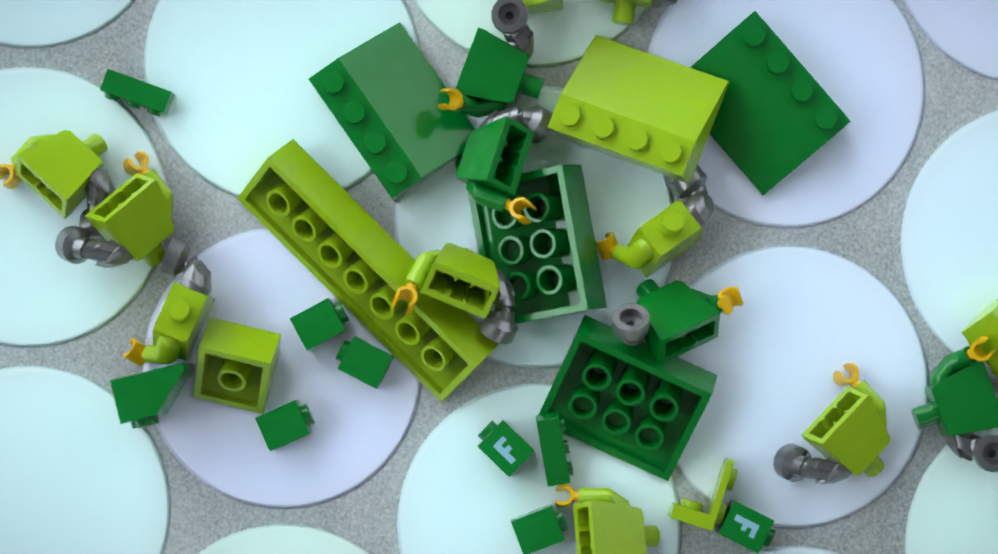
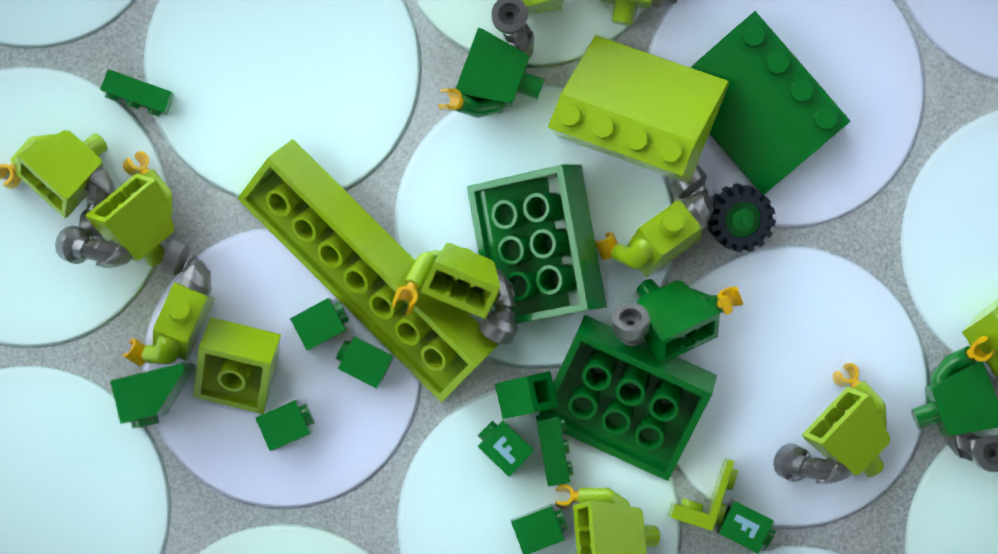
green slope [308,22,475,202] -> none
green torso [455,105,552,224] -> none
none -> green brick [495,371,559,419]
none -> black wheel [708,183,776,253]

